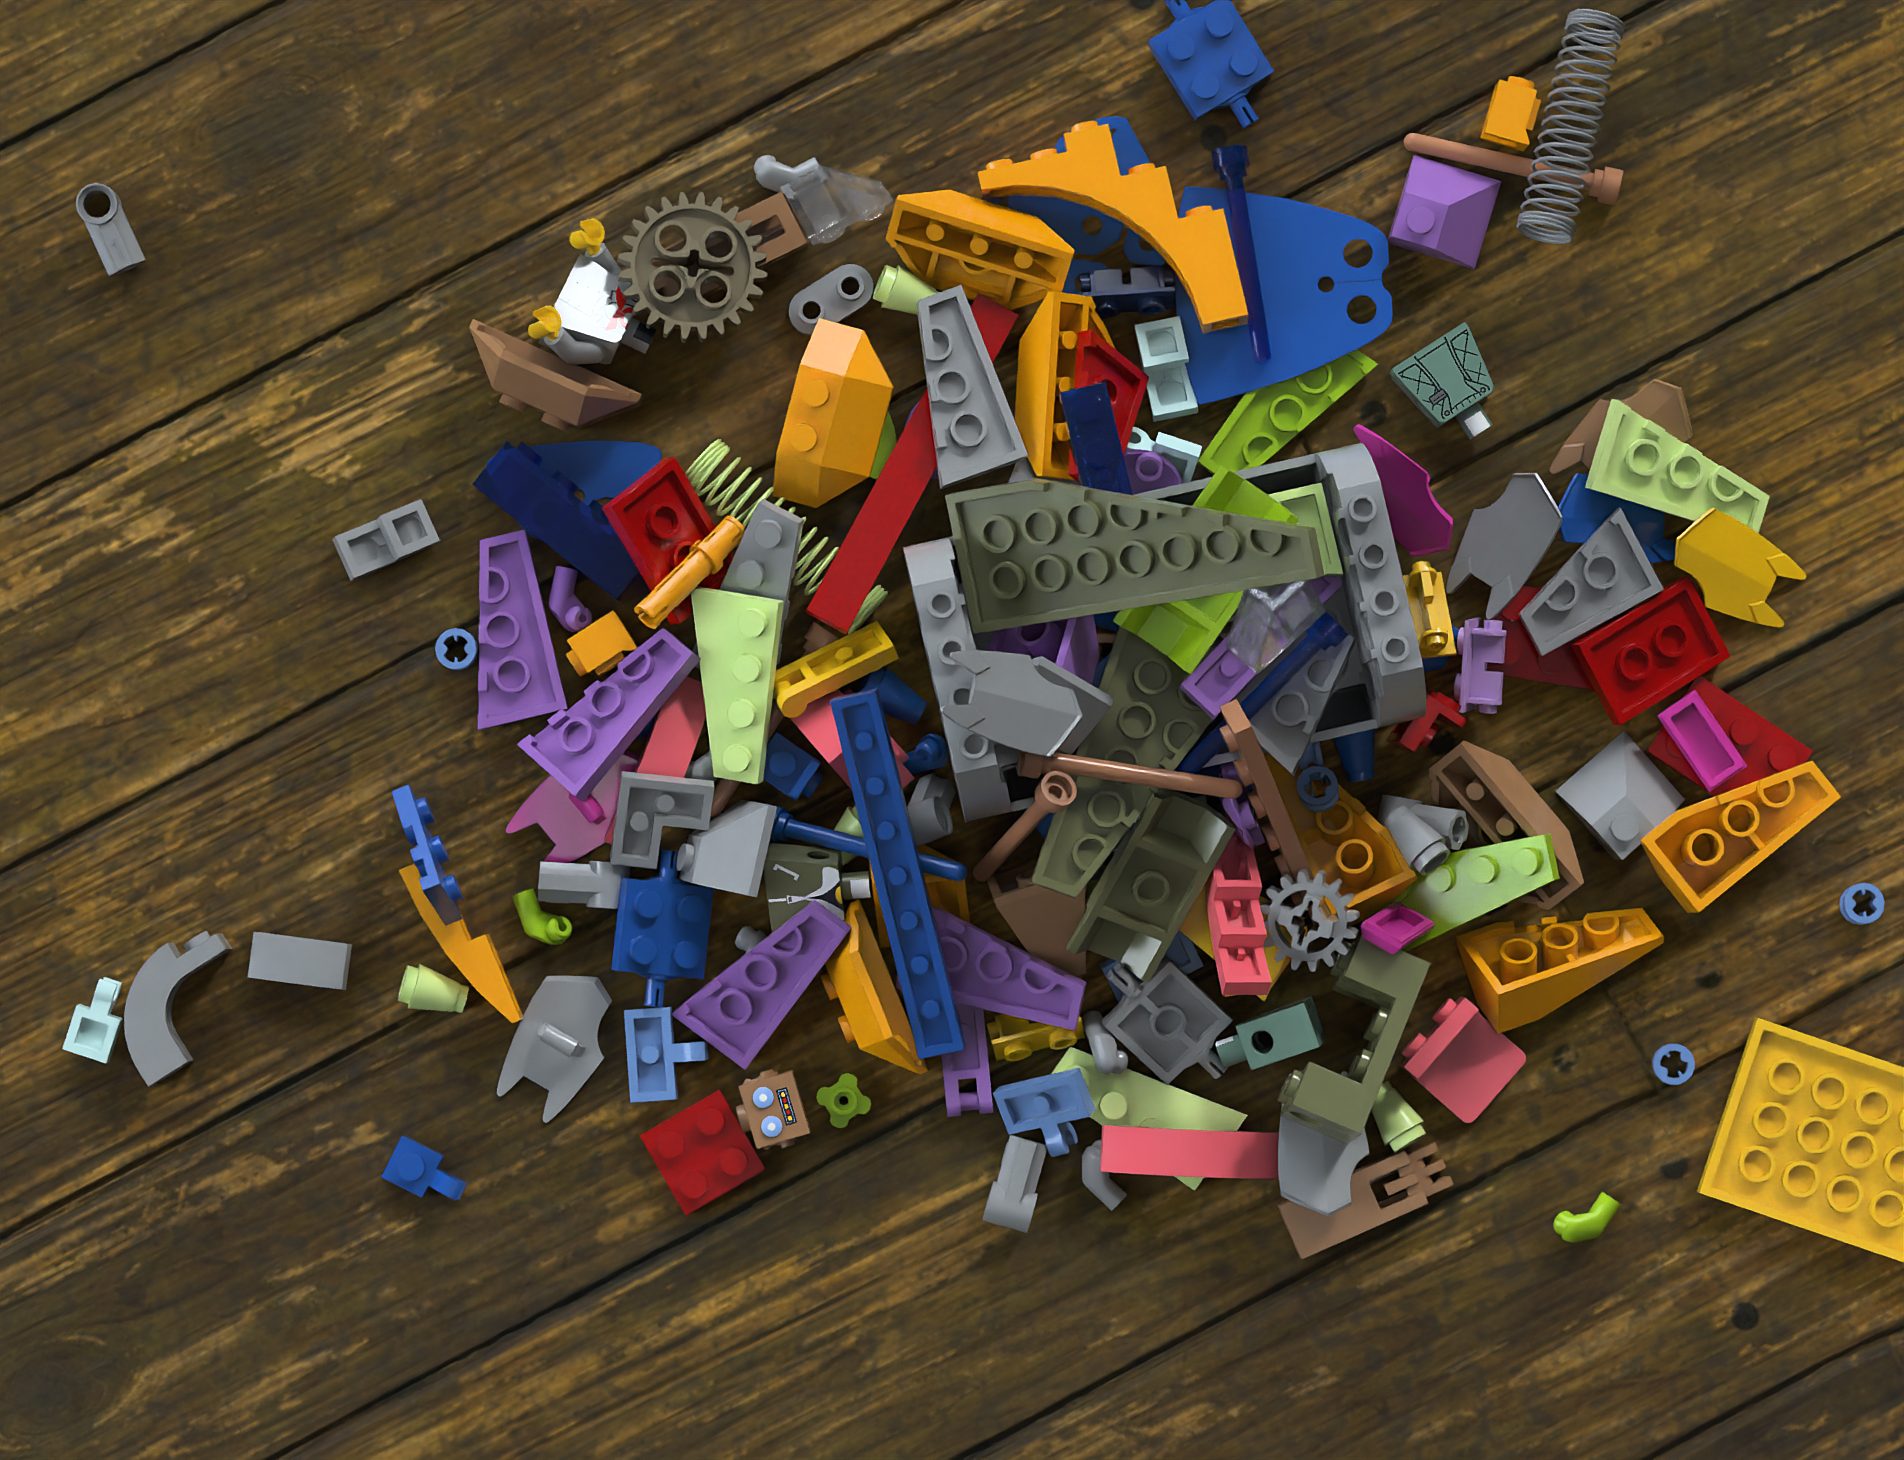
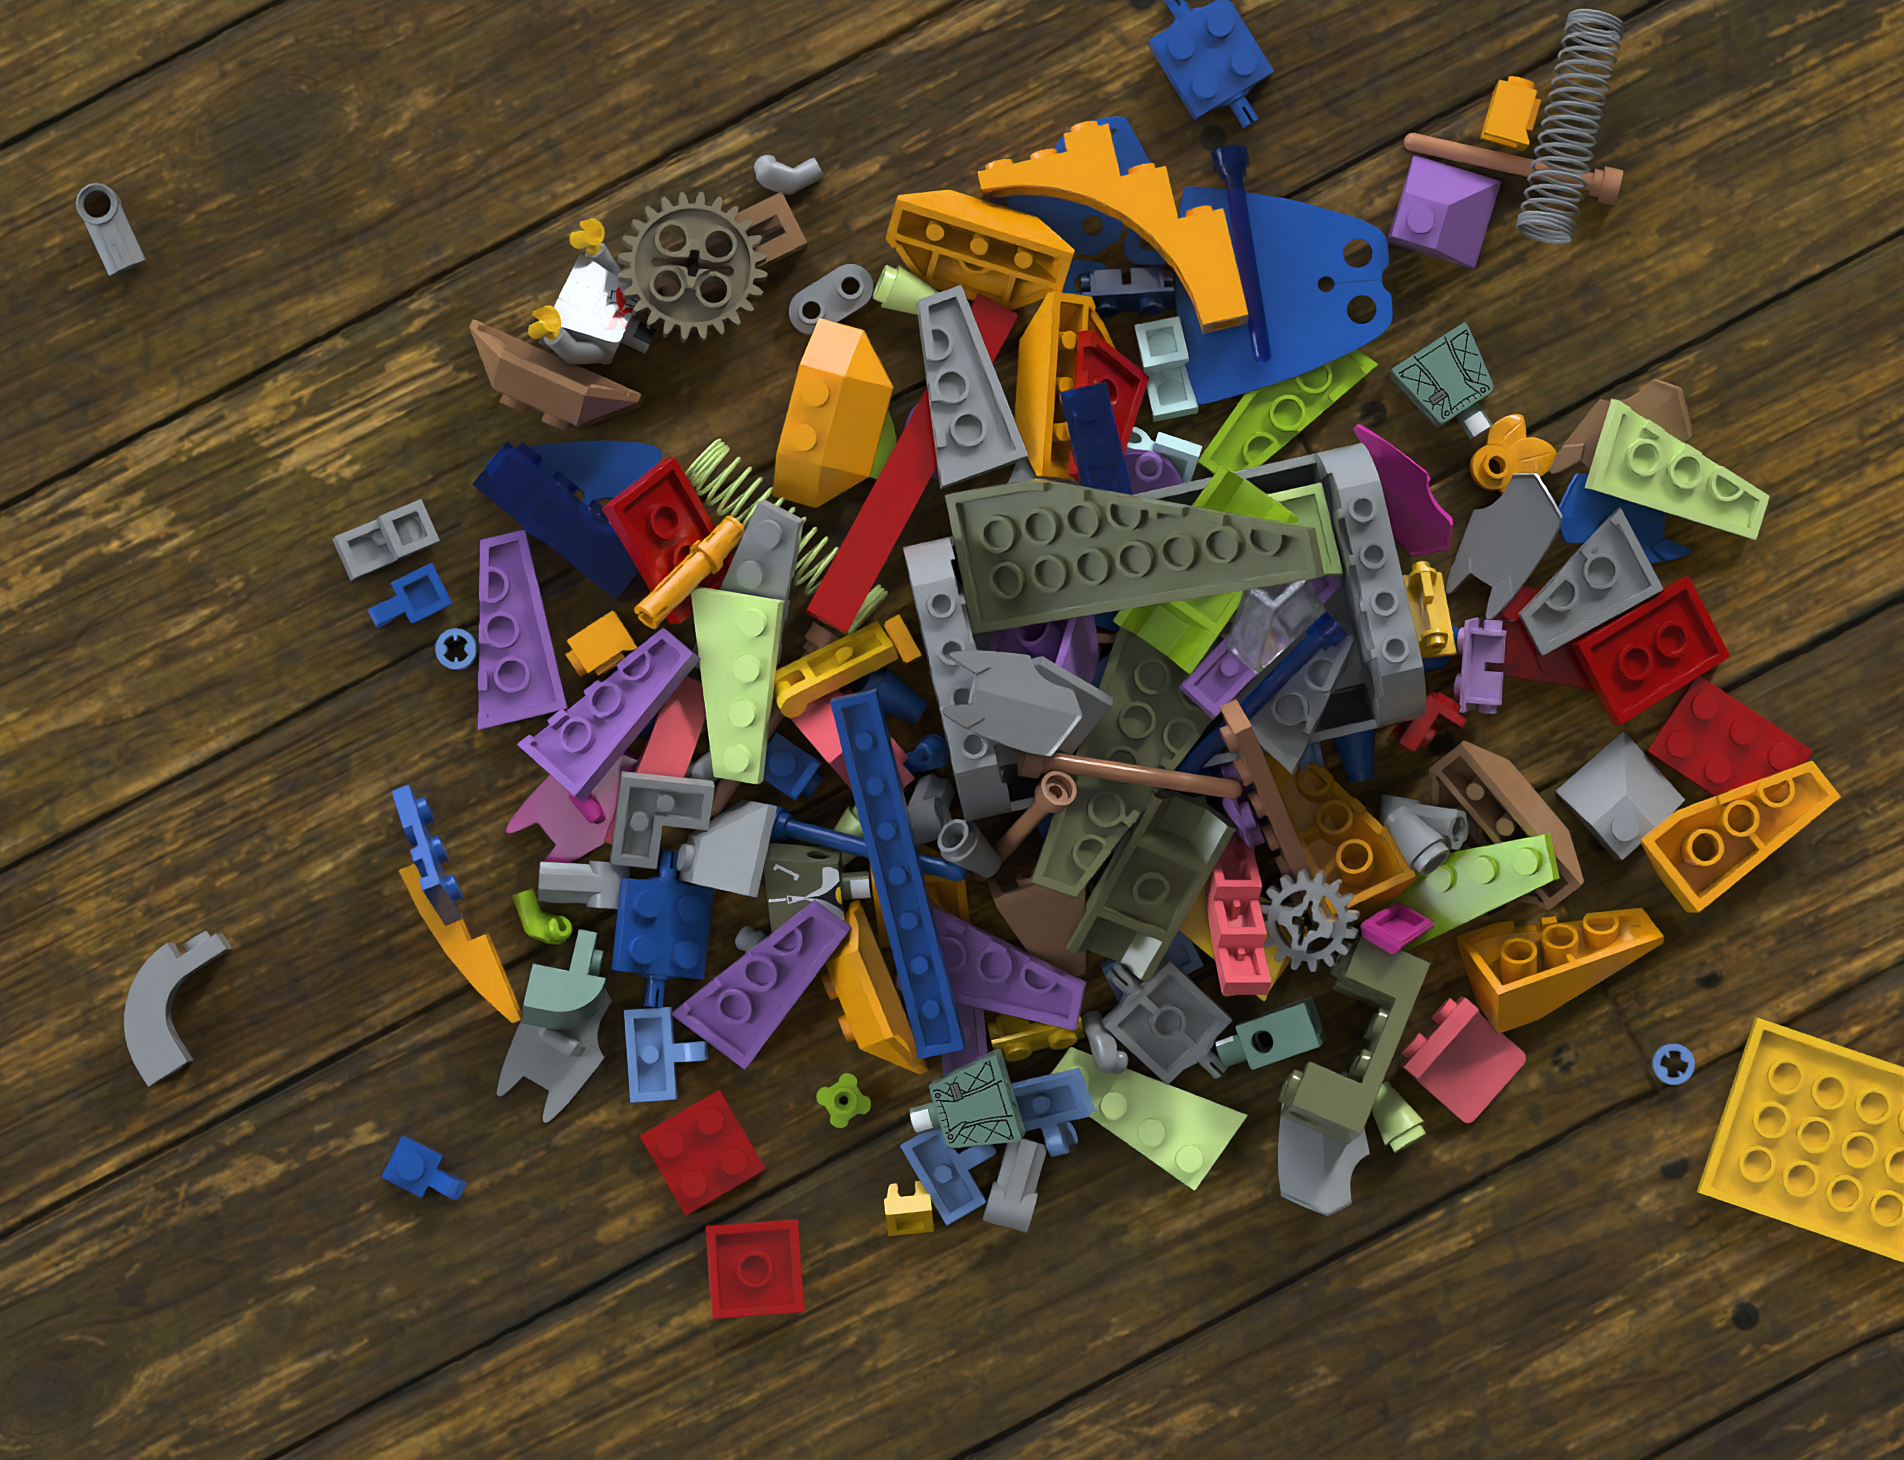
light aqua plate [62,977,123,1063] -> none
light grey slope [248,932,352,990] -> none
yellowish green cone [398,964,469,1013] -> none
medium lavender arm [548,566,592,632] -> none
medium nougat head [736,1069,811,1150] -> none
clear slope [780,165,893,246] -> none
light grey arm [1082,1140,1127,1211] -> none
coral slope [1100,1125,1279,1179] -> none
medium nougat hinge [1277,1142,1454,1259] -> none
medium blue bush [1296,765,1340,812] -> none
lime arm [1553,1192,1621,1243] -> none
dark pink tile [1657,690,1747,792] -> none
yellow shield [1674,508,1807,627] -> none
medium blue bush [1839,883,1885,925] -> none
none -> blue plate [368,563,453,629]
none -> sand green brick [522,929,606,1030]
none -> red plate [706,1219,805,1319]
none -> light orange tile [884,614,922,667]
none -> yellow tile [884,1181,934,1236]
none -> medium blue plate [900,1129,997,1225]
none -> torso [910,1049,1026,1148]
none -> light grey cone [938,819,1001,878]
none -> light orange plate [1470,414,1557,495]

